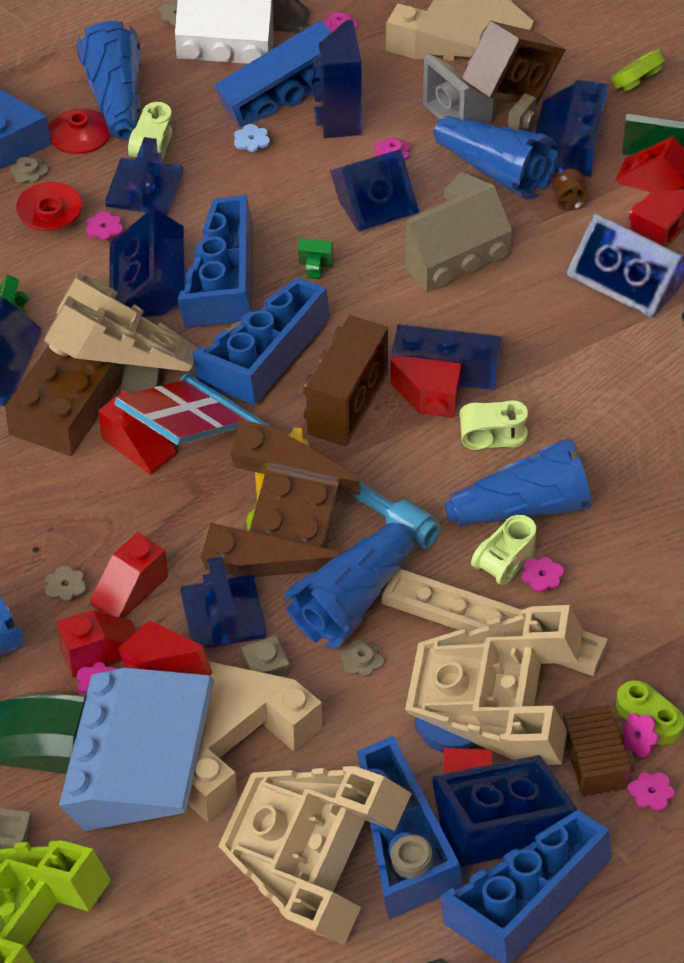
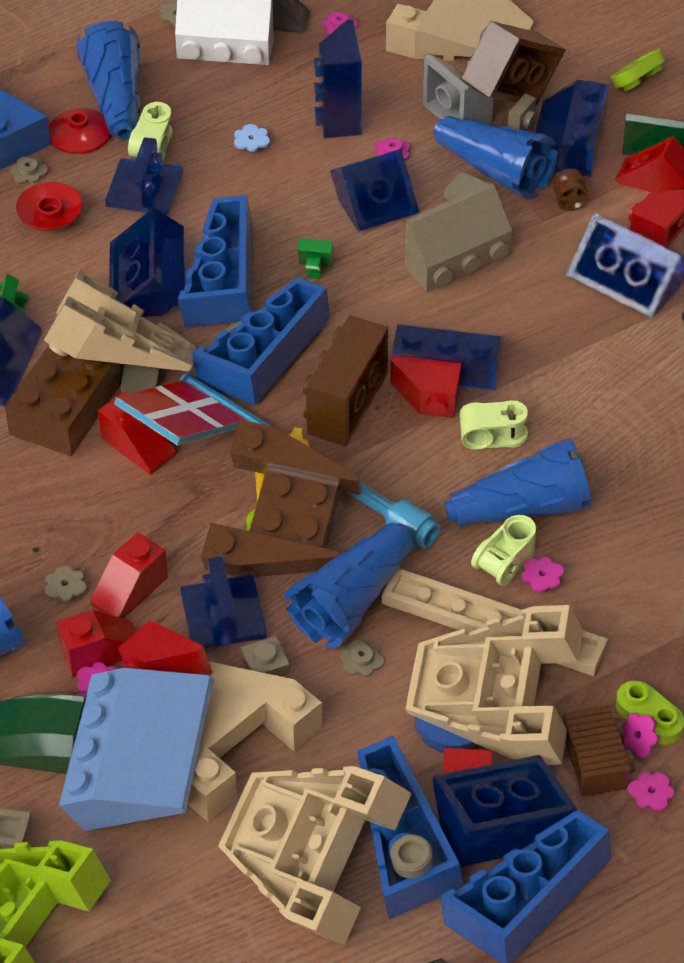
dark pink plant [86,211,123,241] -> none
blue wedge [214,20,353,127] -> none

